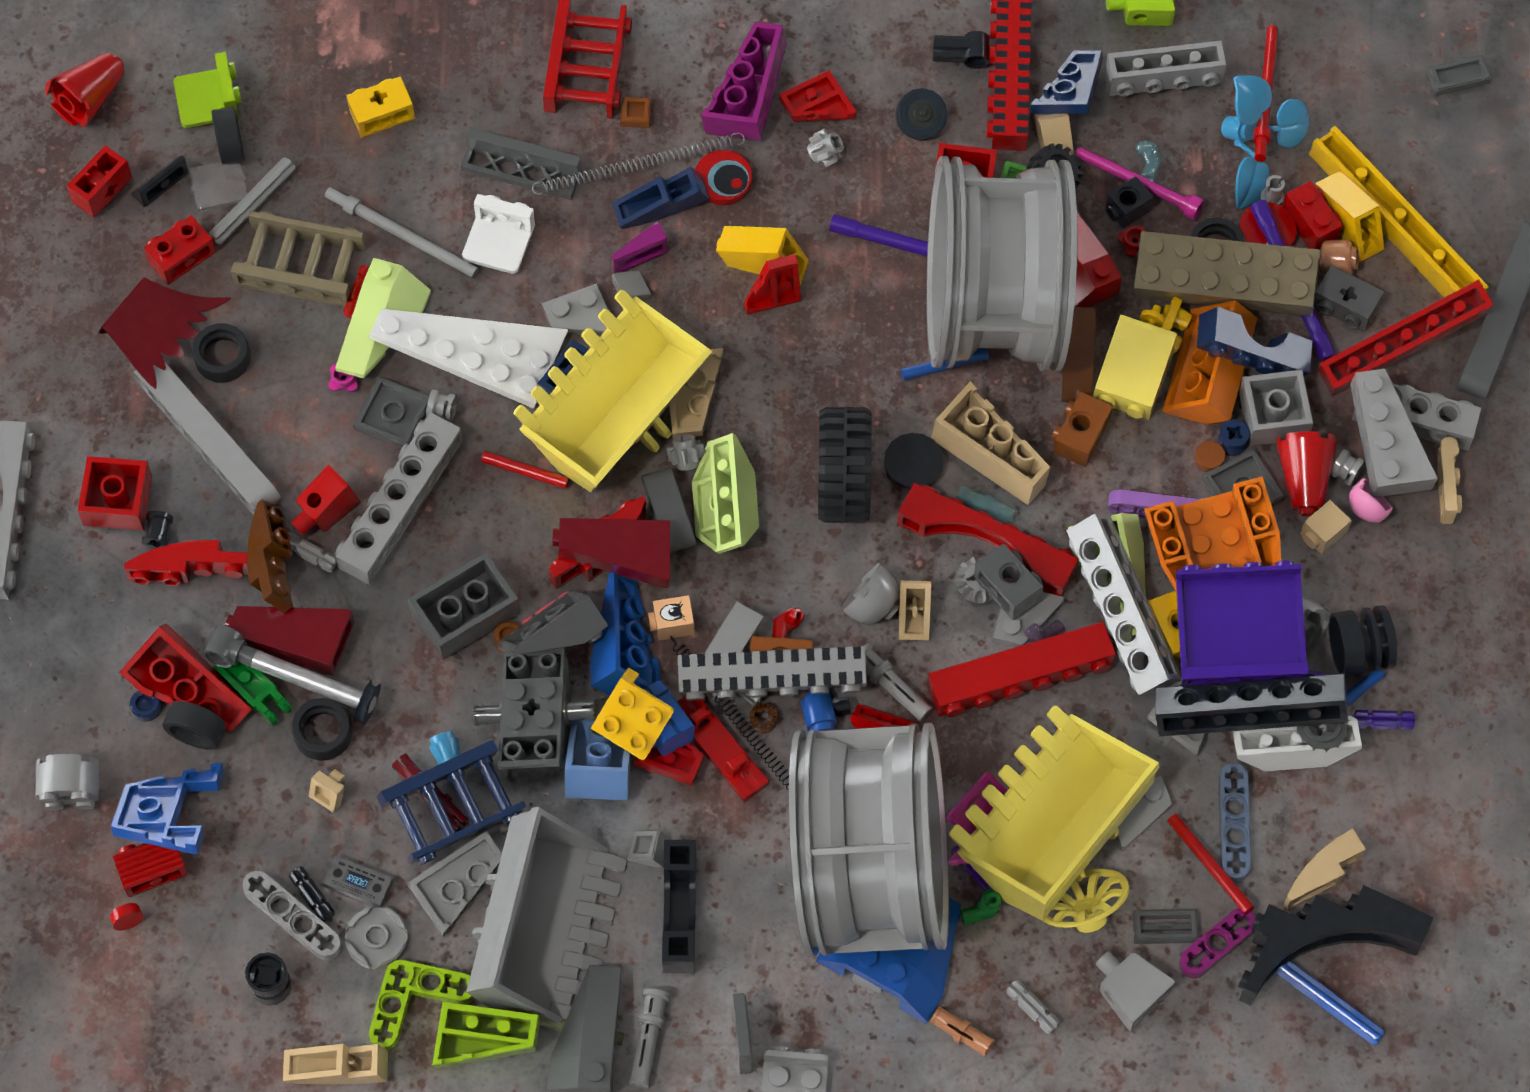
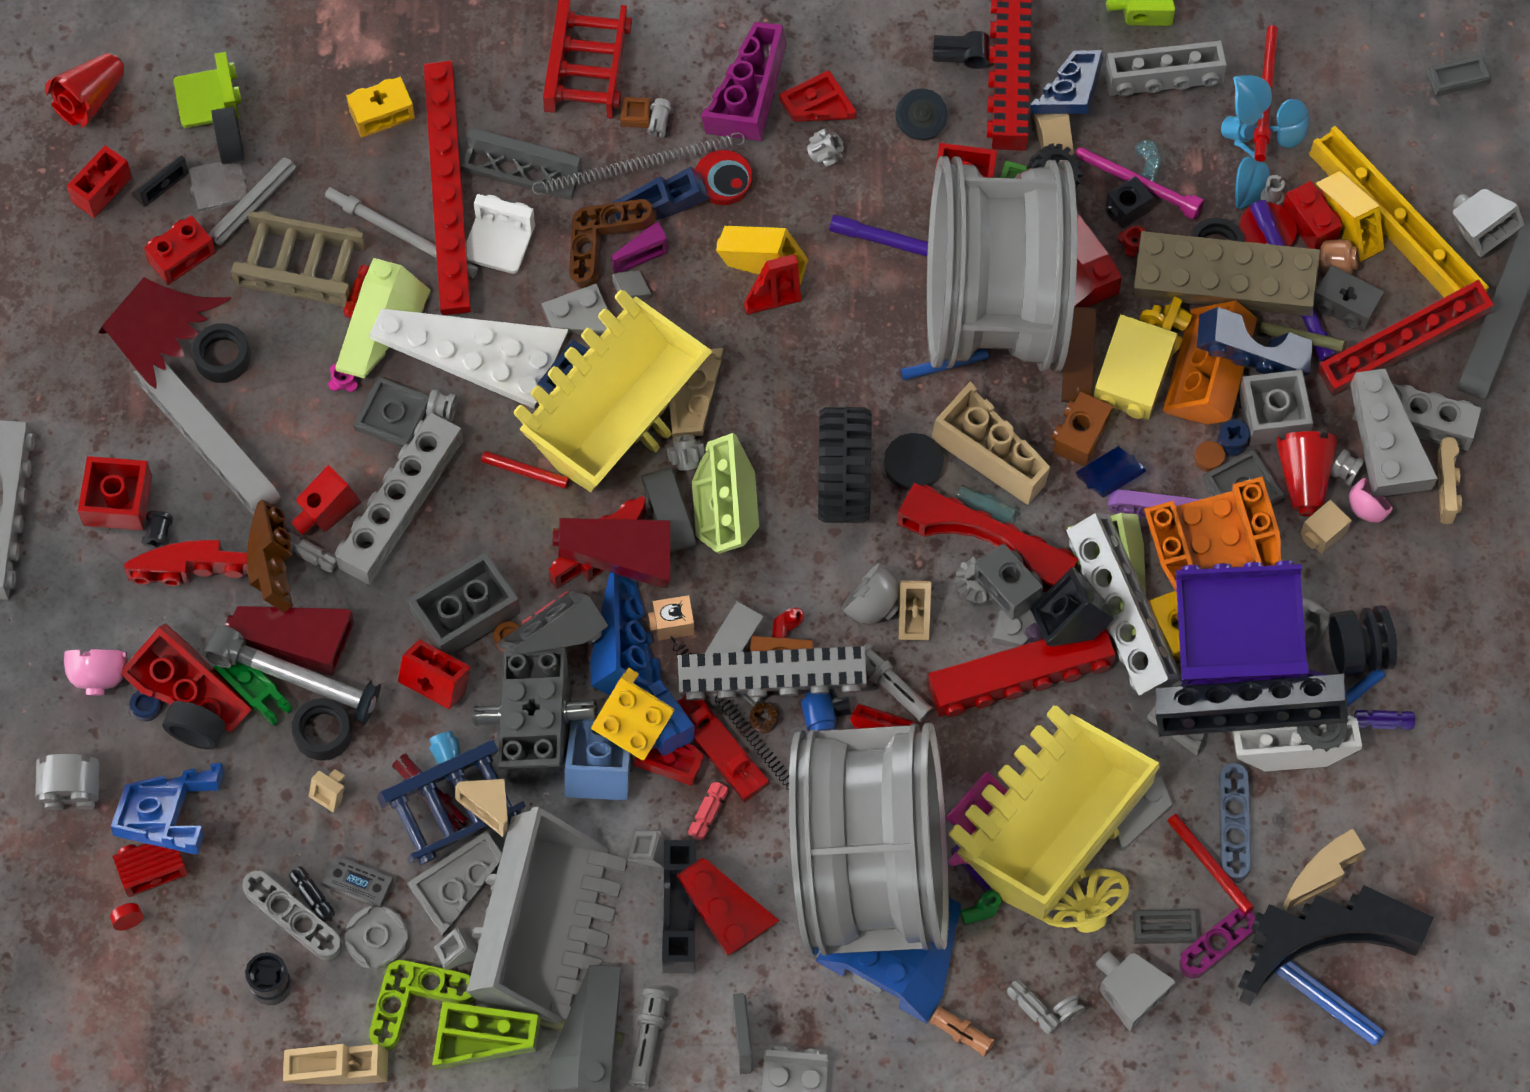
none -> bright pink cylinder [64,649,127,696]
none -> red brick [397,639,471,710]
none -> red plate [424,60,471,316]
none -> light grey slope [434,927,477,970]
none -> tan slope [455,779,508,837]
none -> reddish brown beam [569,199,657,288]
none -> light grey pin [647,98,673,138]
none -> red wing [677,858,780,956]
none -> coral axle [688,782,728,840]
none -> black slope [1030,567,1114,647]
none -> light grey bush [1053,995,1086,1024]
none -> clear blue piece [1075,446,1146,498]
none -> olive bar [1259,322,1347,352]
none -> light grey torso [1452,189,1524,257]

